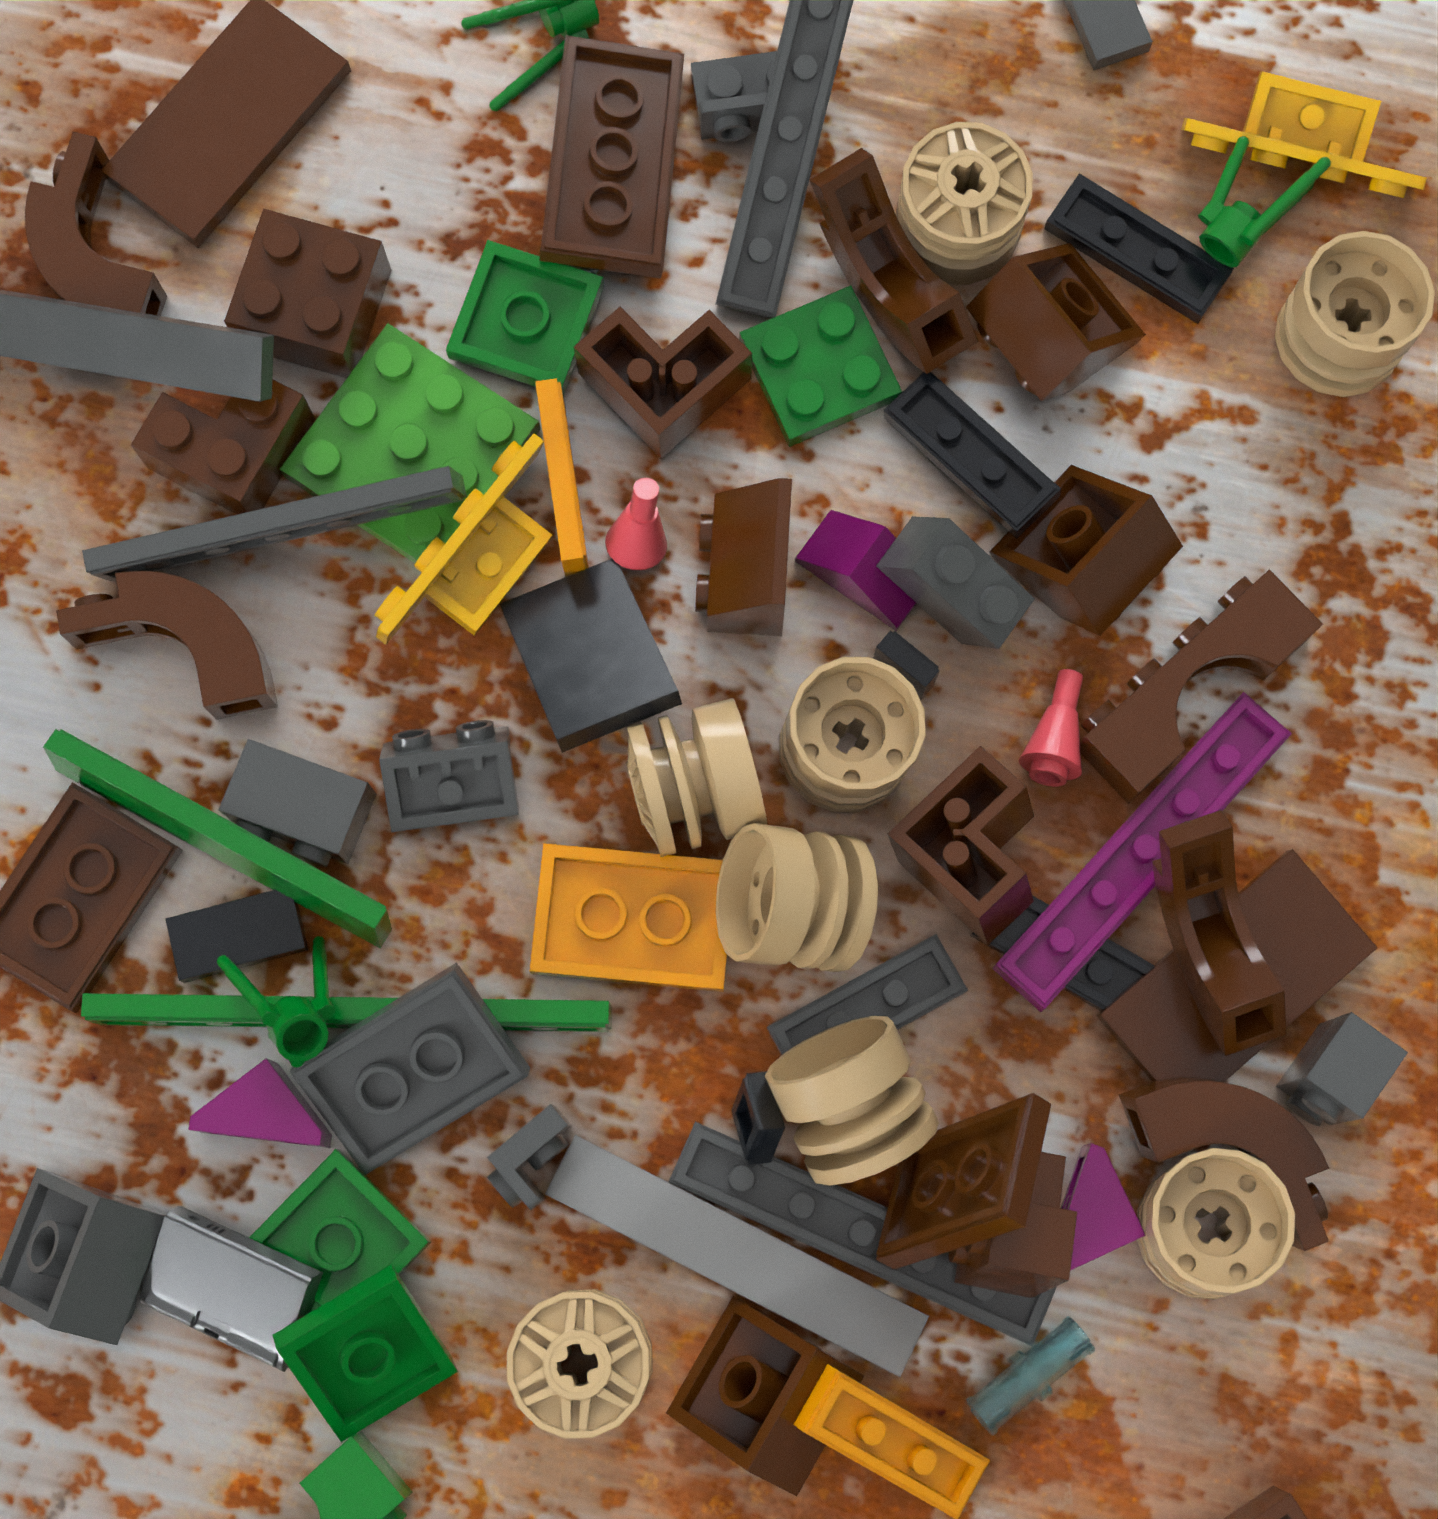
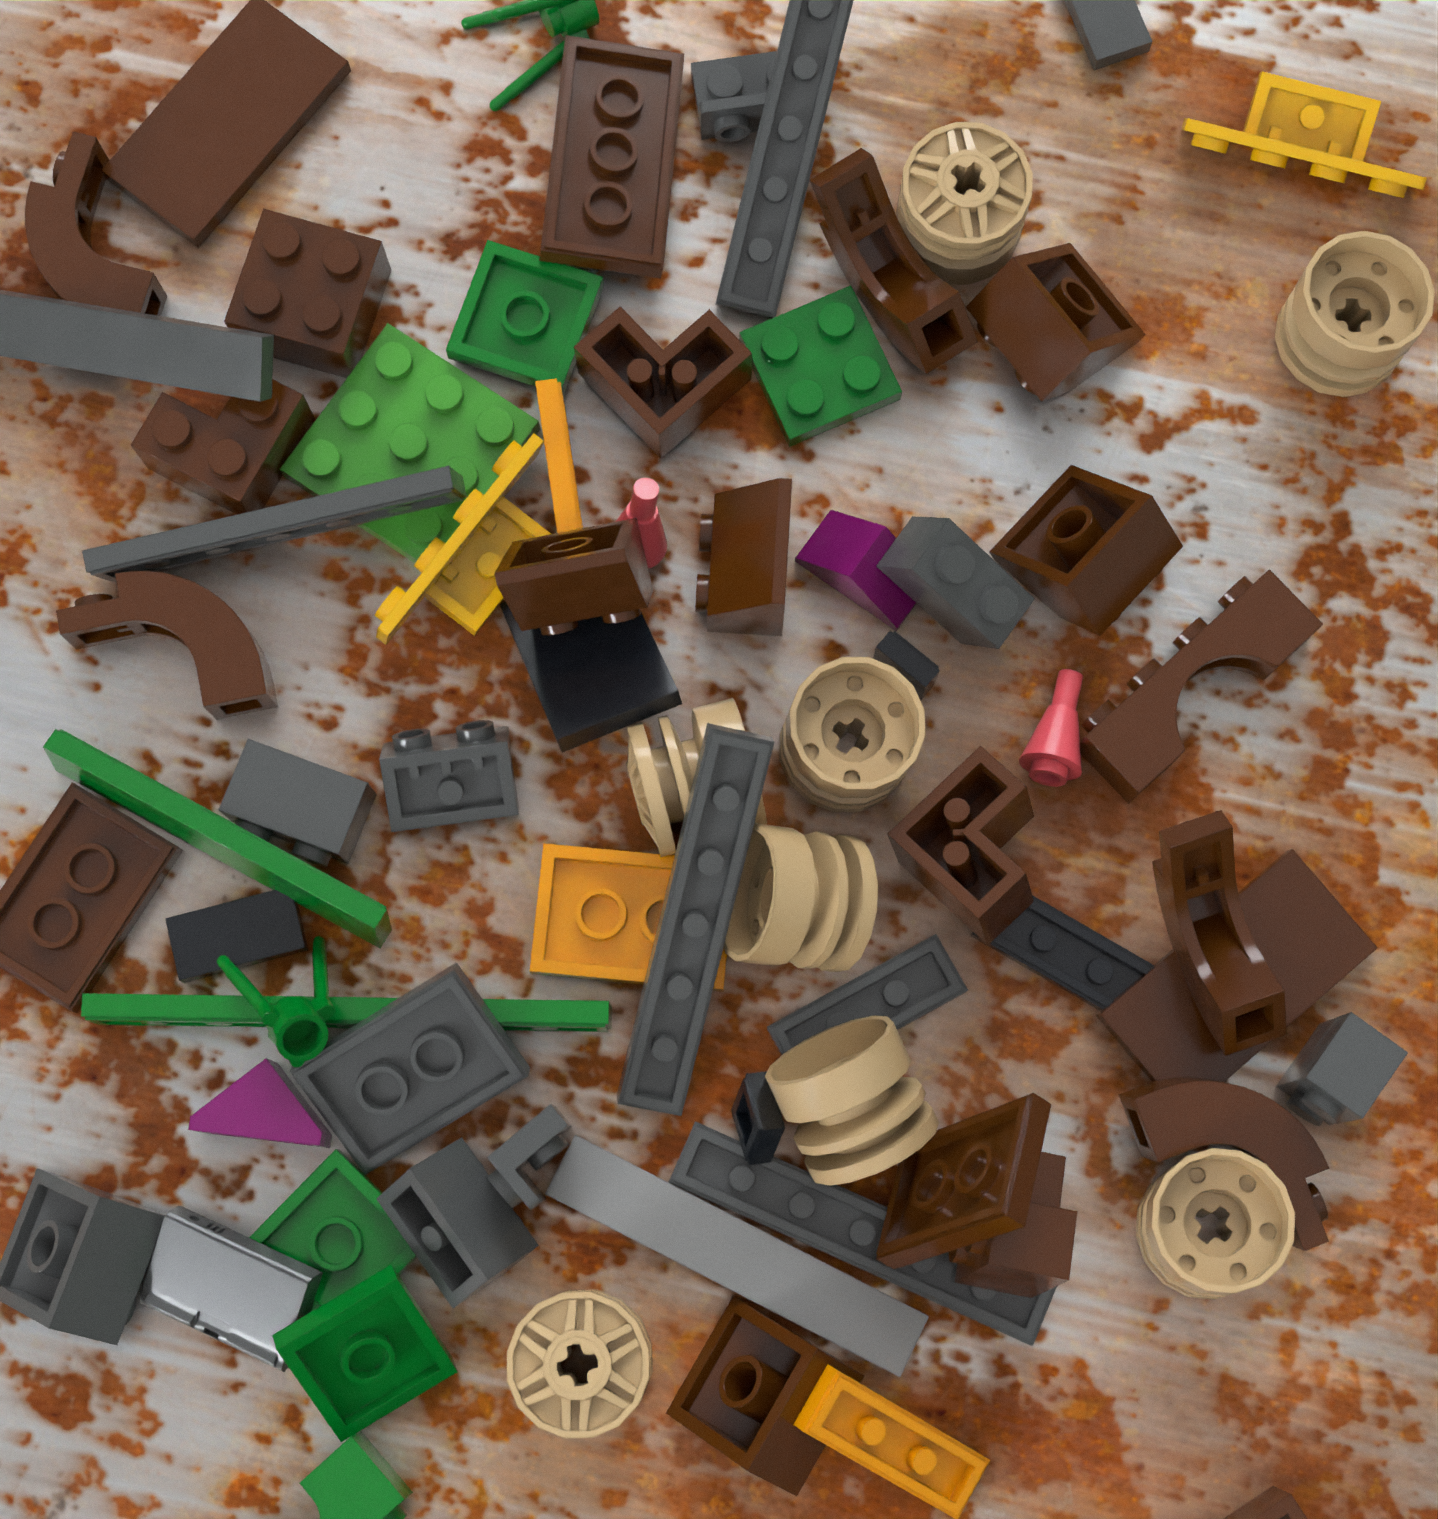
black tile [884,372,1061,539] -> none
clear light blue pin [965,1316,1095,1435] -> none
magenta tile [992,692,1292,1012] -> none
black tile [1044,173,1234,324] -> none
magenta slope [1061,1143,1146,1271] -> none
green plant [1198,136,1331,267] -> none
none -> dark grey brick [377,1137,539,1308]
none -> reddish brown slope [494,518,653,635]
none -> dark grey tile [617,723,775,1116]

